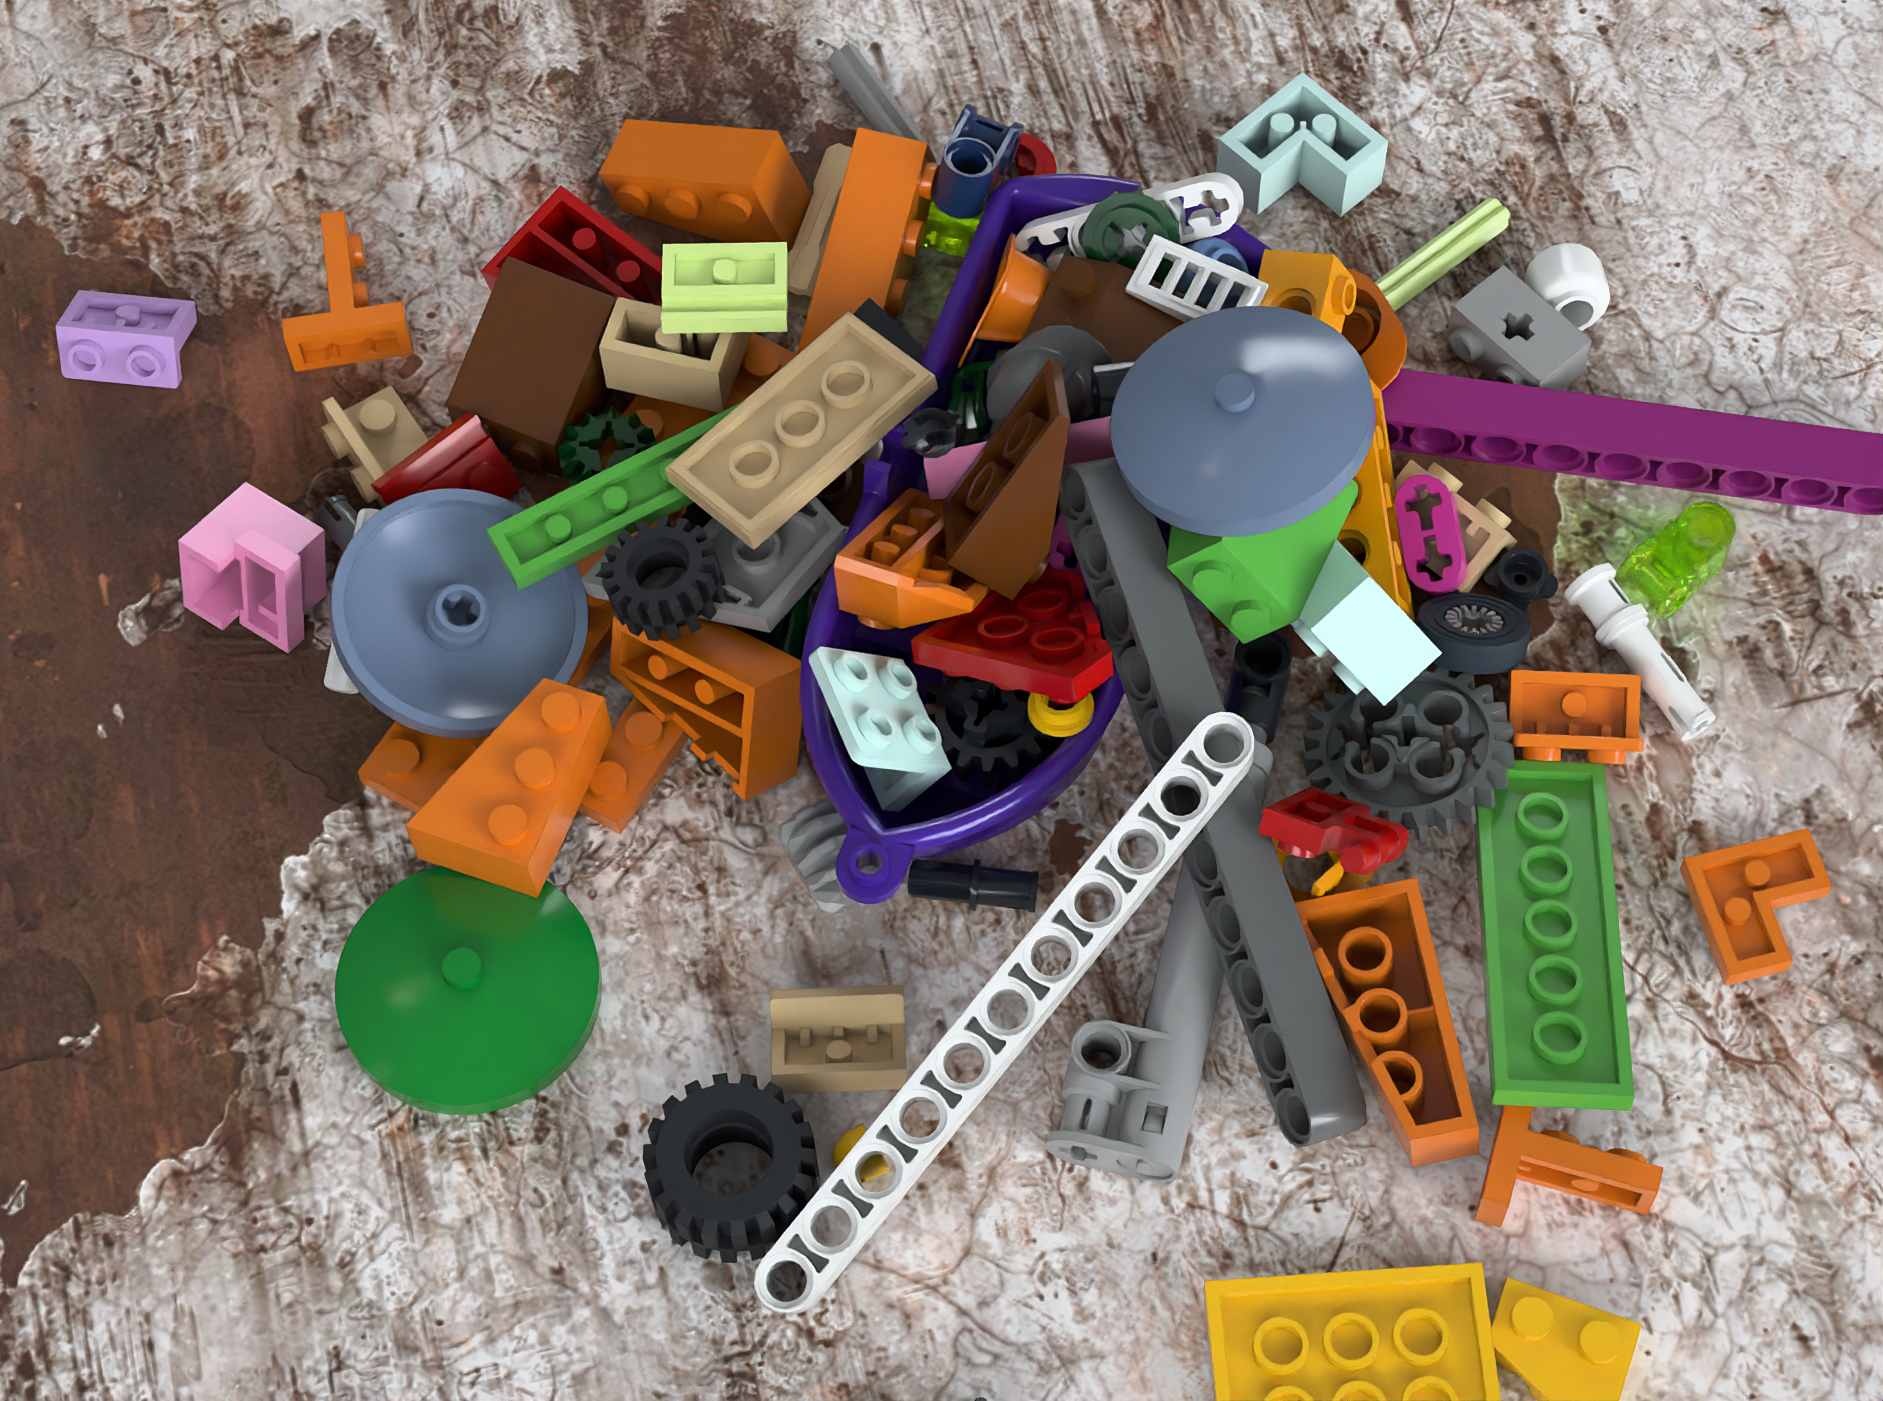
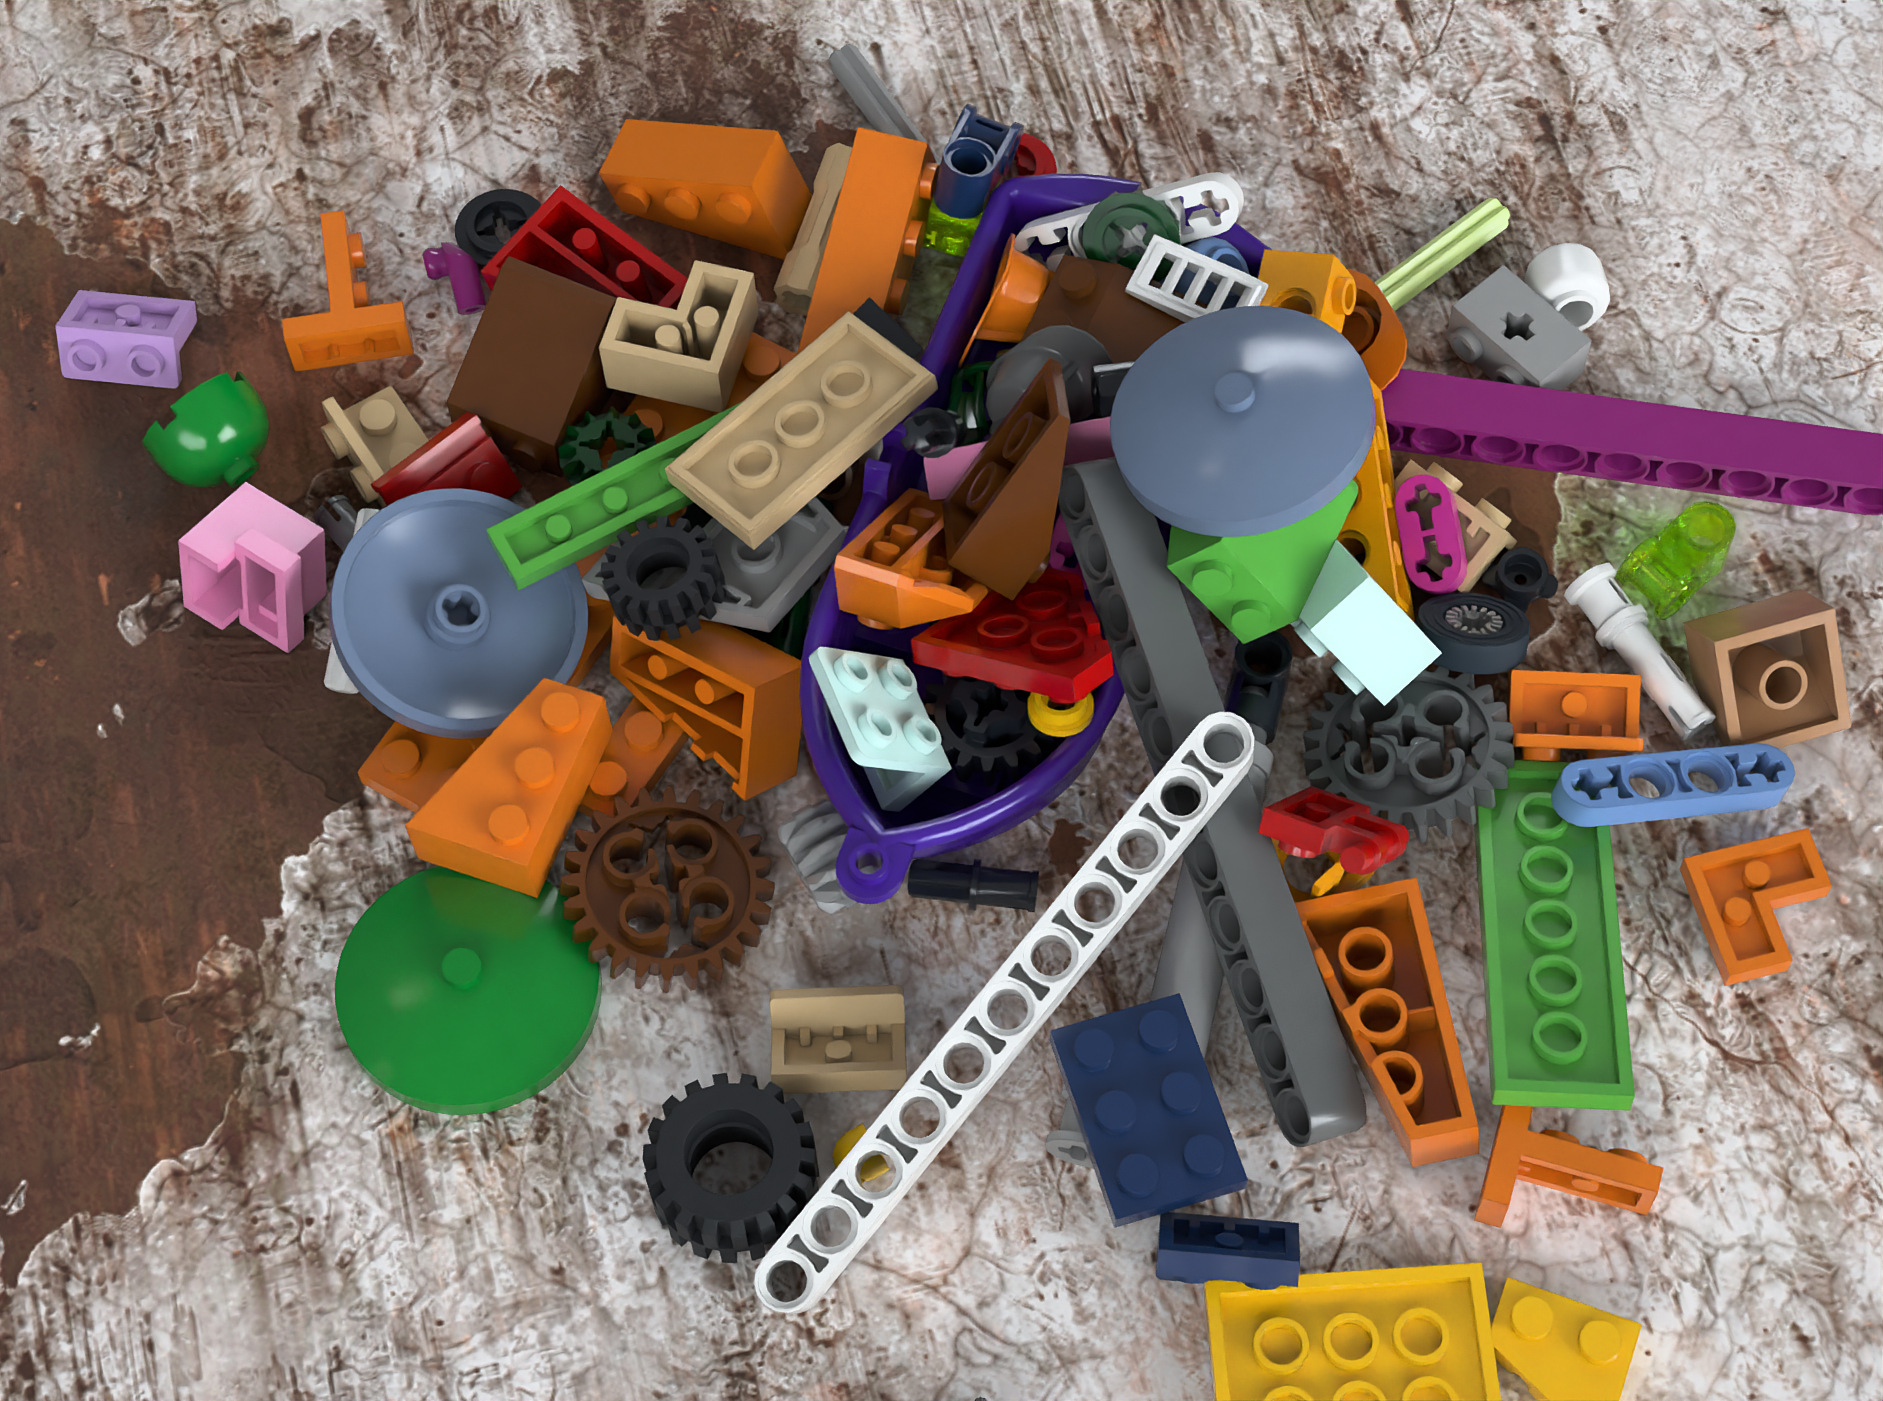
yellowish green plate [661,242,788,334] -> none
light aqua brick [1216,72,1388,217] -> none
none -> green cylinder [142,371,270,488]
none -> magenta arm [422,242,486,315]
none -> black gear [455,189,541,267]
none -> reddish brown gear [560,785,775,993]
none -> dark blue plate [1049,993,1248,1228]
none -> dark blue bracket [1156,1212,1300,1290]
none -> medium blue beam [1551,743,1795,827]
none -> medium nougat slope [1683,589,1852,748]

